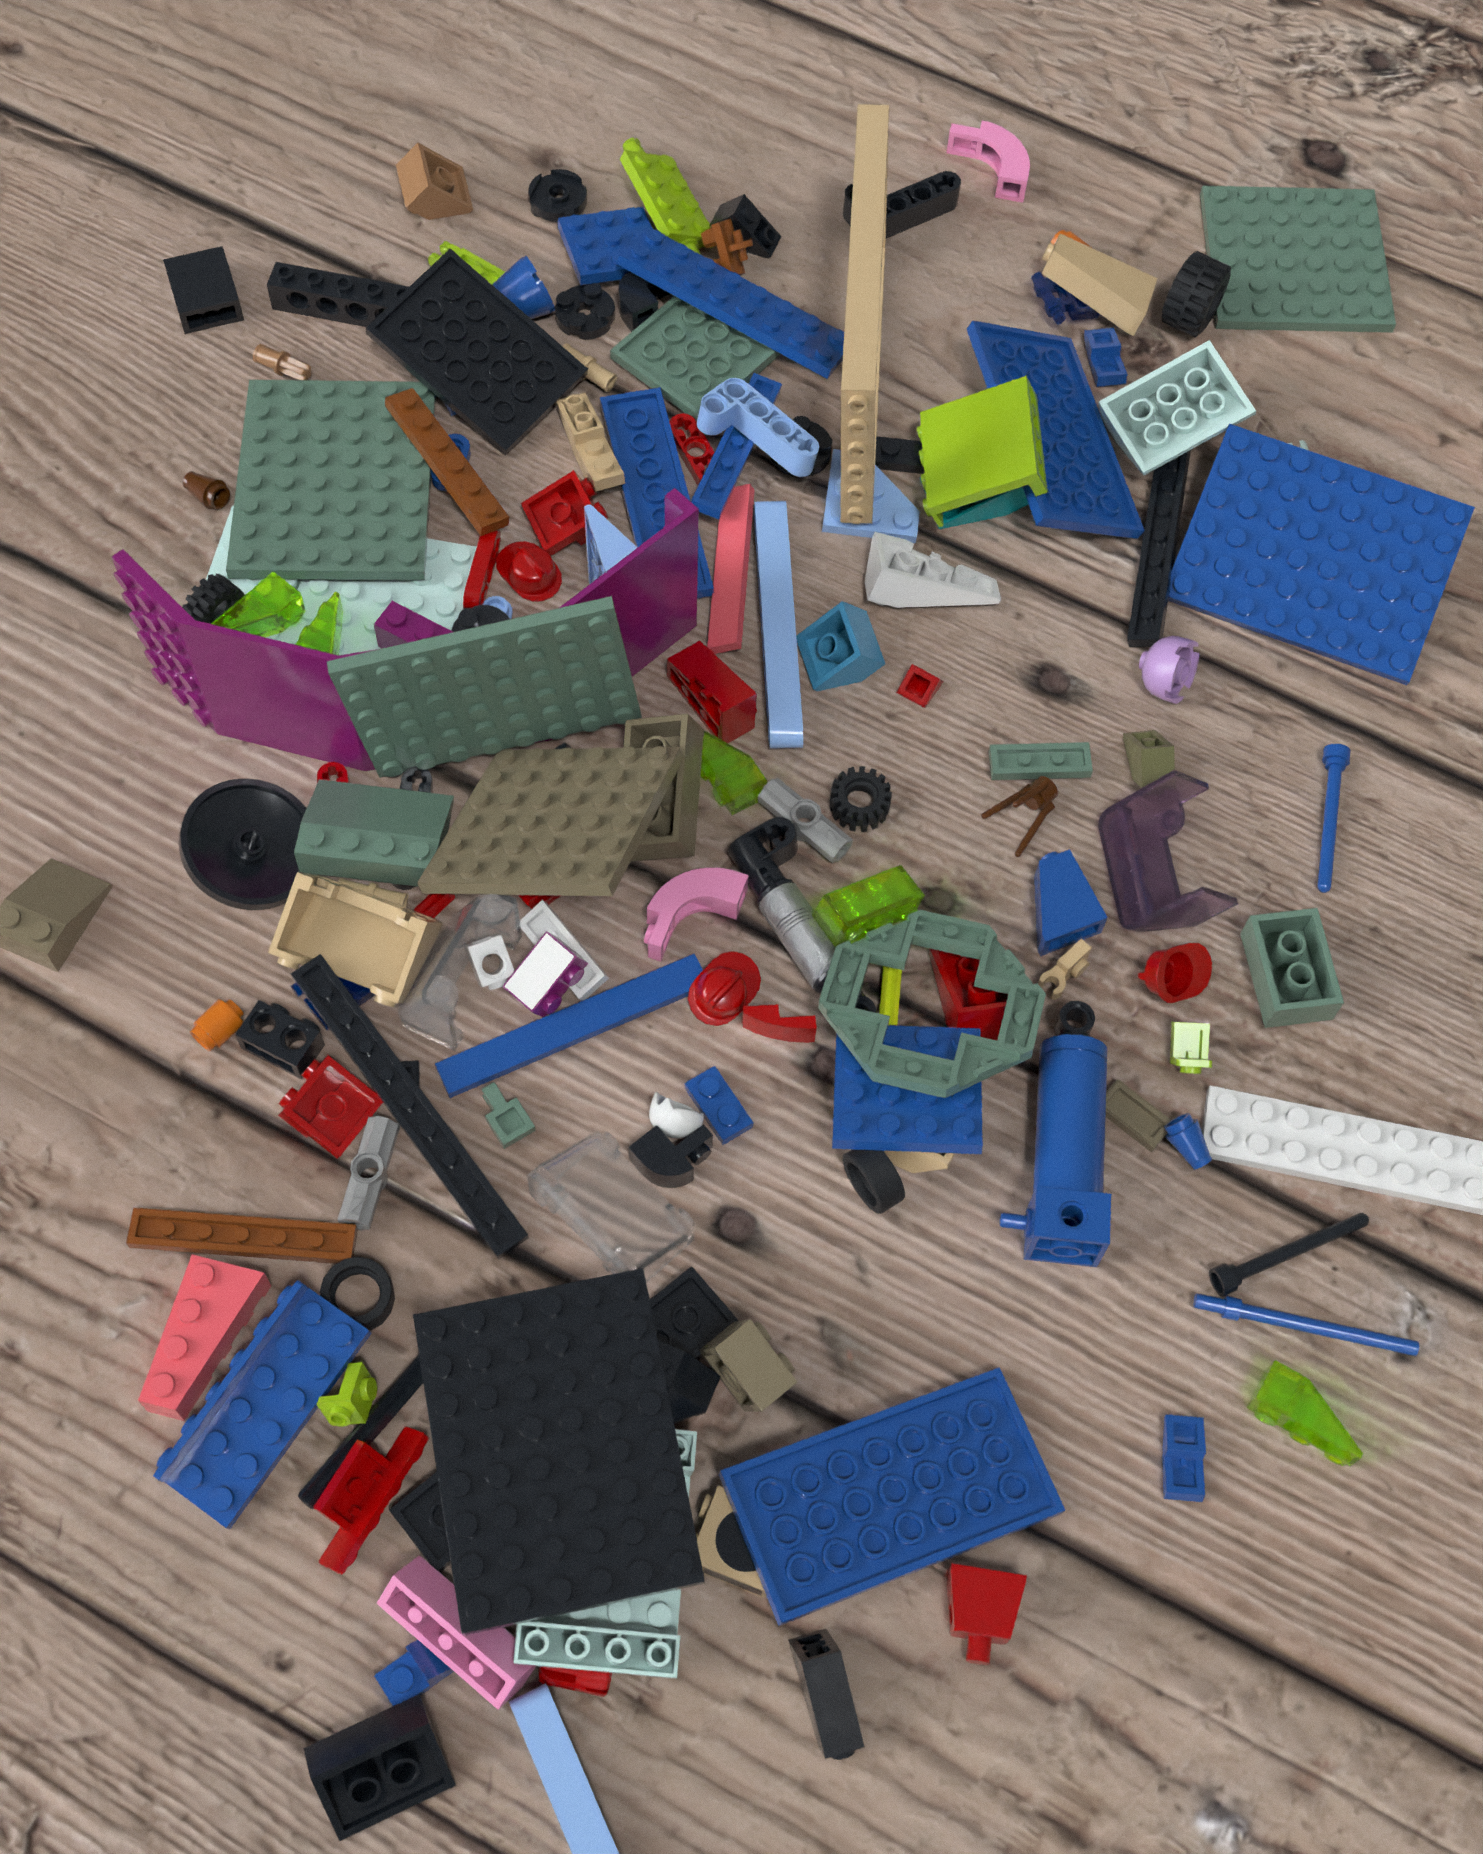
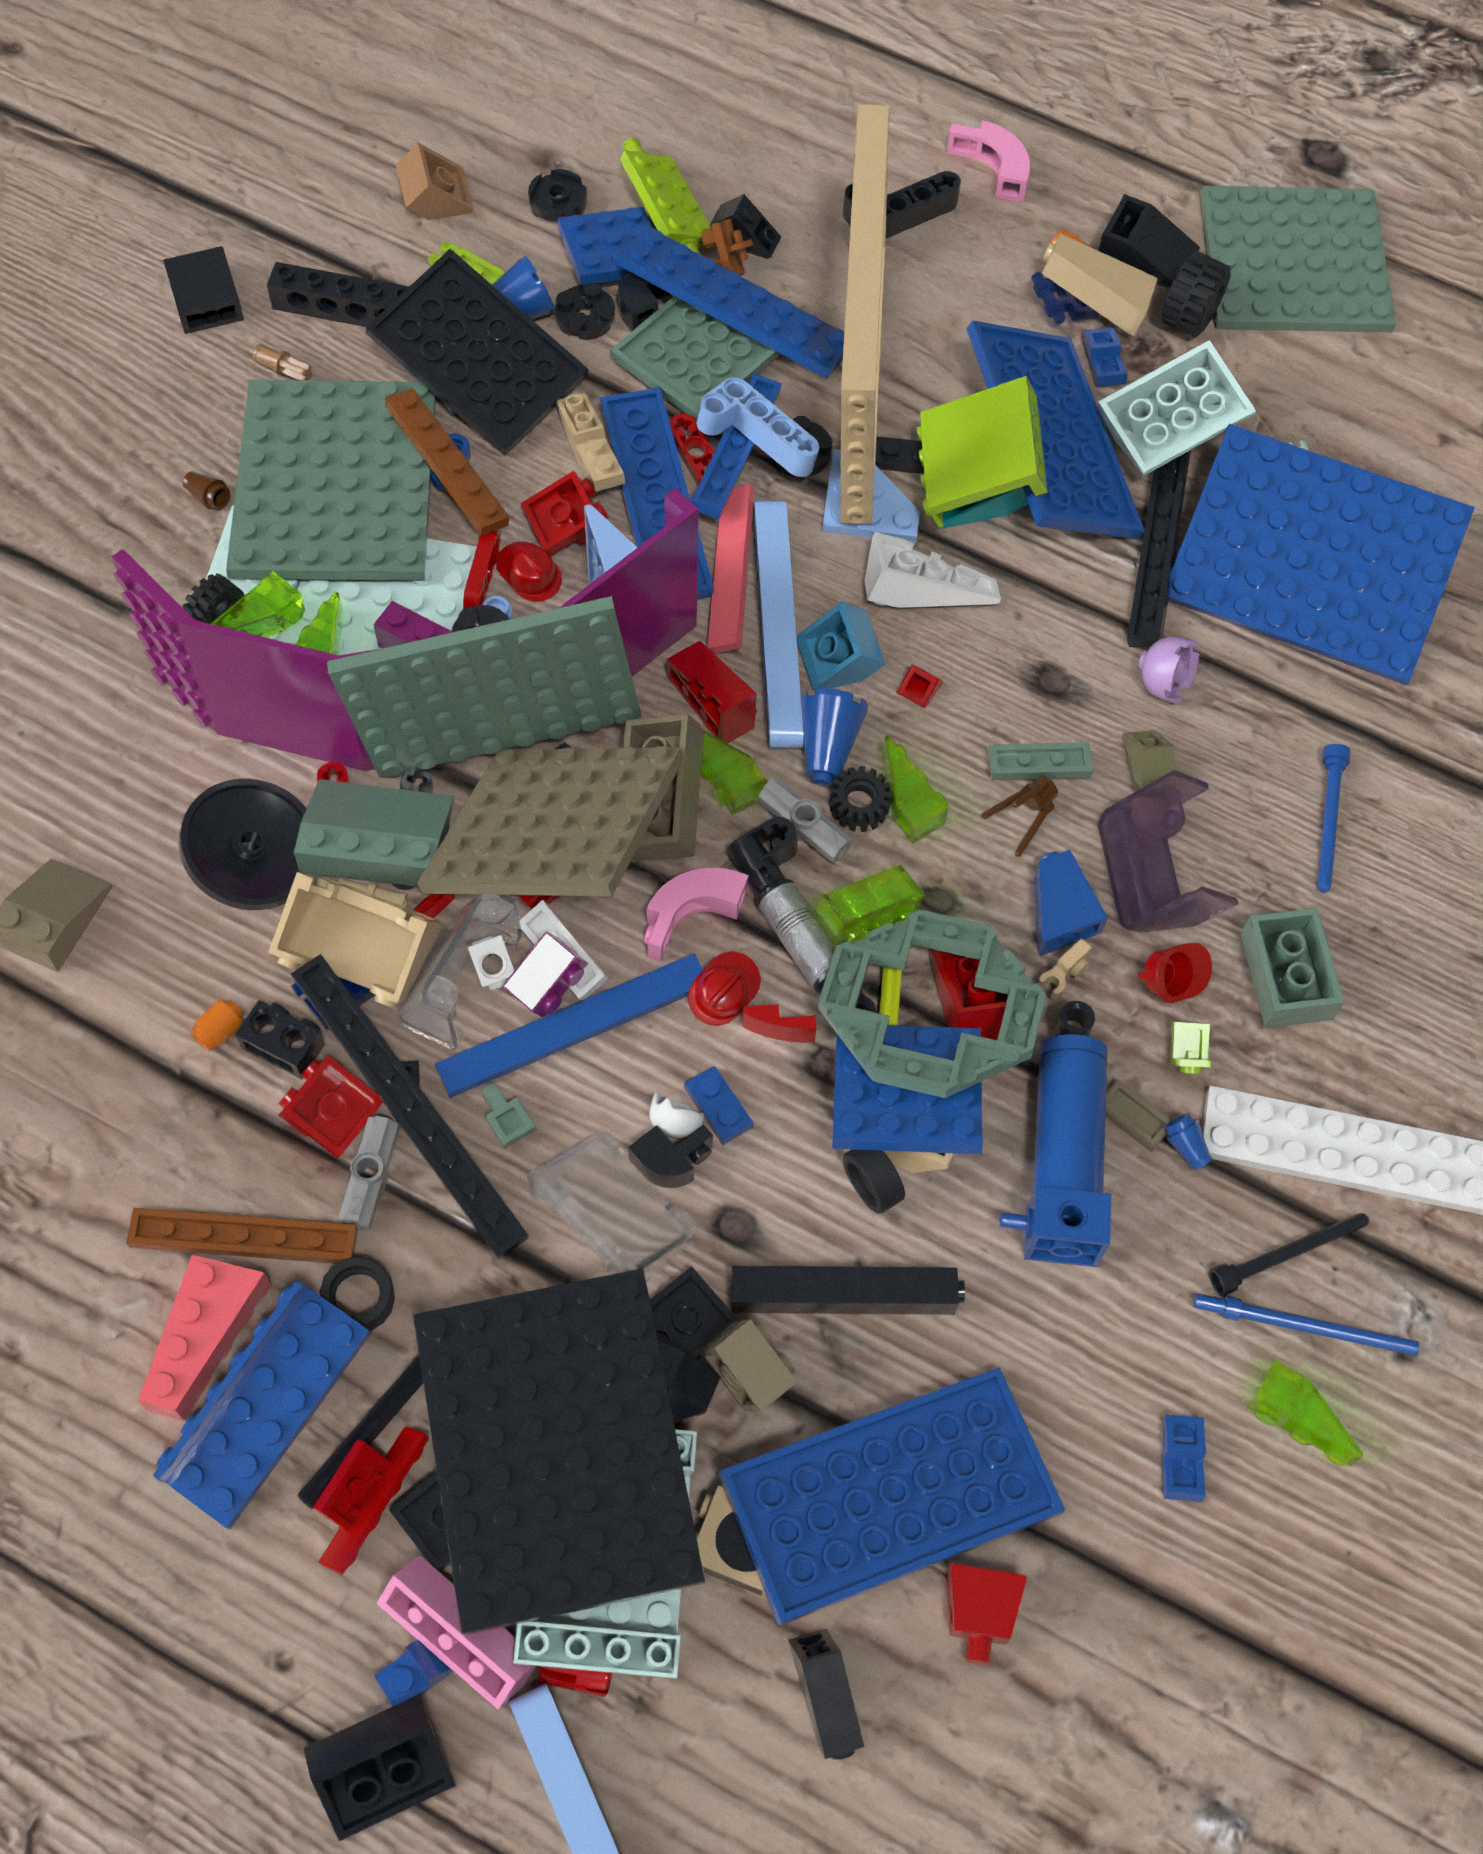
lime bracket [317,1362,377,1427] -> none
tan pin [563,343,617,392] -> none
none -> black brick [731,1266,965,1315]
none -> blue cone [801,688,868,786]
none -> clear neon green slope [882,735,949,844]
none -> black slope [1098,194,1200,287]

